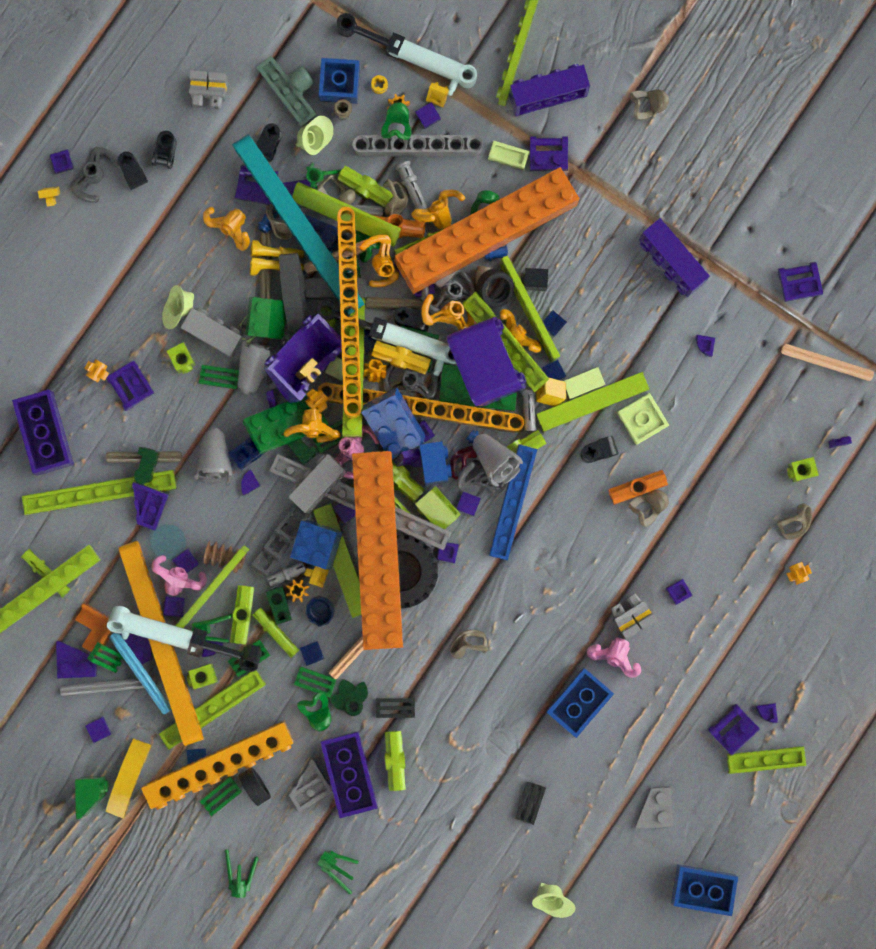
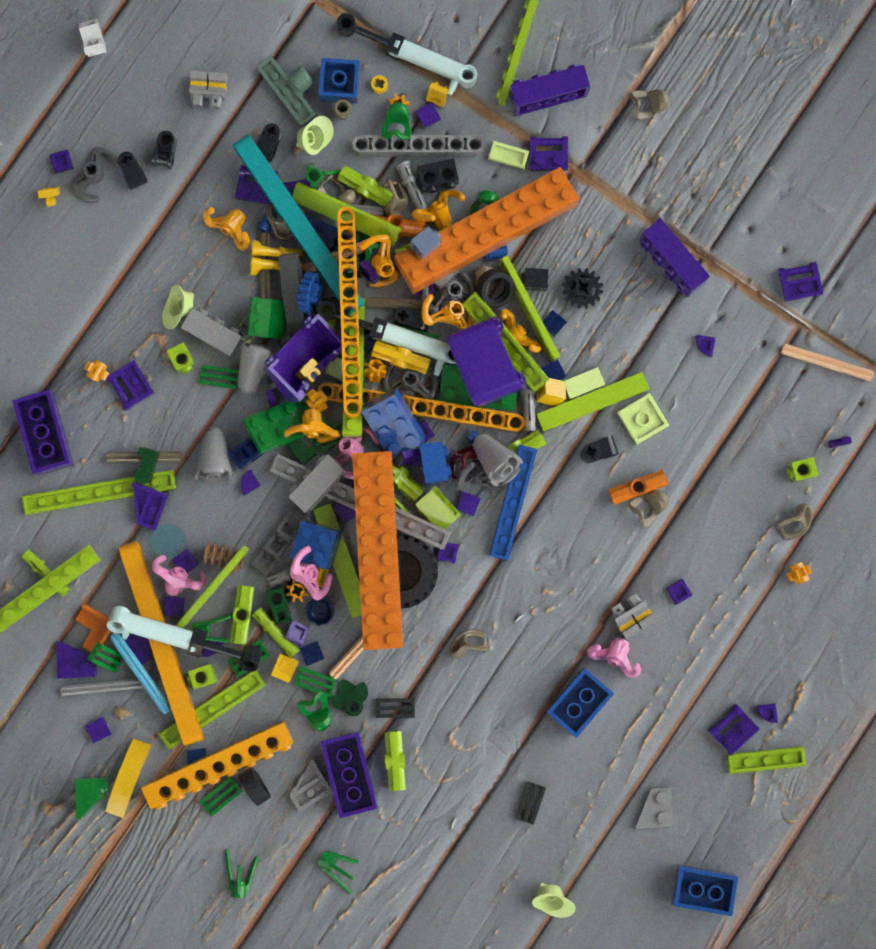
none -> white brick [79,19,106,57]
none -> yellow panel [271,653,299,683]
none -> tile [284,620,310,647]
none -> bright pink piece [290,546,333,601]
none -> blue gear [296,272,323,314]
none -> dark purple tile [359,260,379,285]
none -> sand blue brick [410,226,441,261]
none -> black brick [417,158,459,194]
none -> black gear [562,268,603,310]

